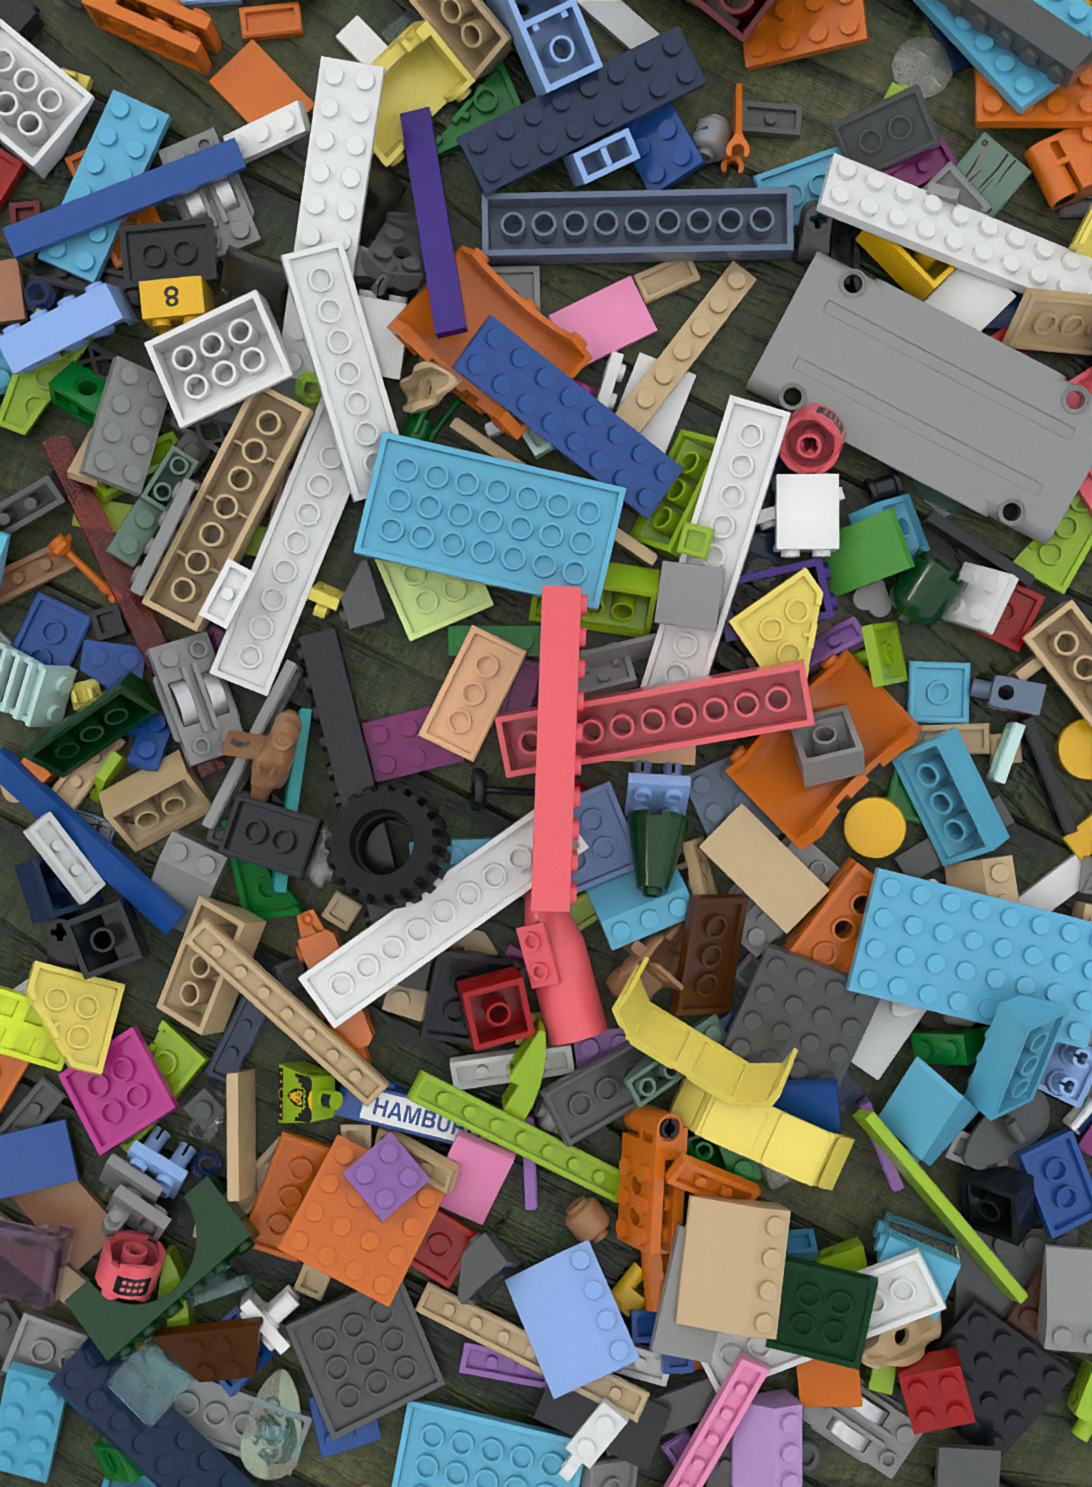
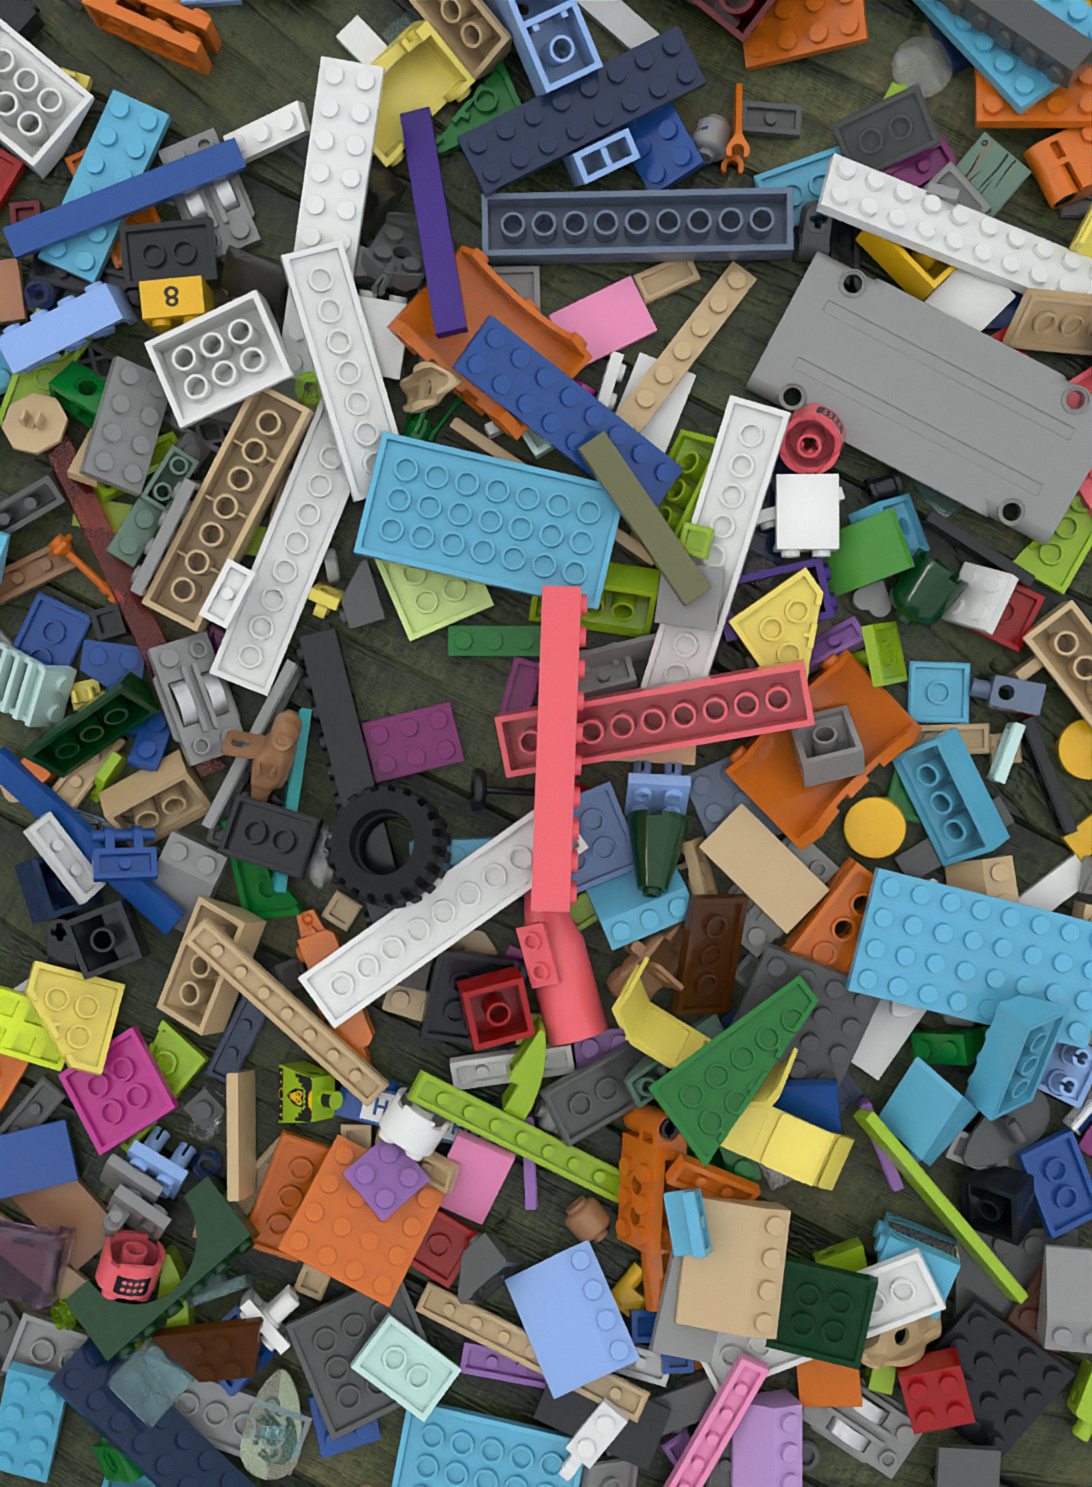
orange tile [209,39,314,124] -> none
orange tile [239,1,304,42] -> none
light nougat tile [418,625,528,762] -> none
dark azure tile [786,1228,818,1262] -> none
none -> tan piece [2,393,69,455]
none -> clear neon green plate [51,1298,77,1330]
none -> blue plate [91,826,158,882]
none -> light grey tile [324,548,341,585]
none -> light aqua plate [350,1313,462,1422]
none -> white brick [378,1087,452,1161]
none -> olive tile [577,431,711,606]
none -> green wing [647,975,819,1168]
none -> medium azure panel [663,1187,712,1259]

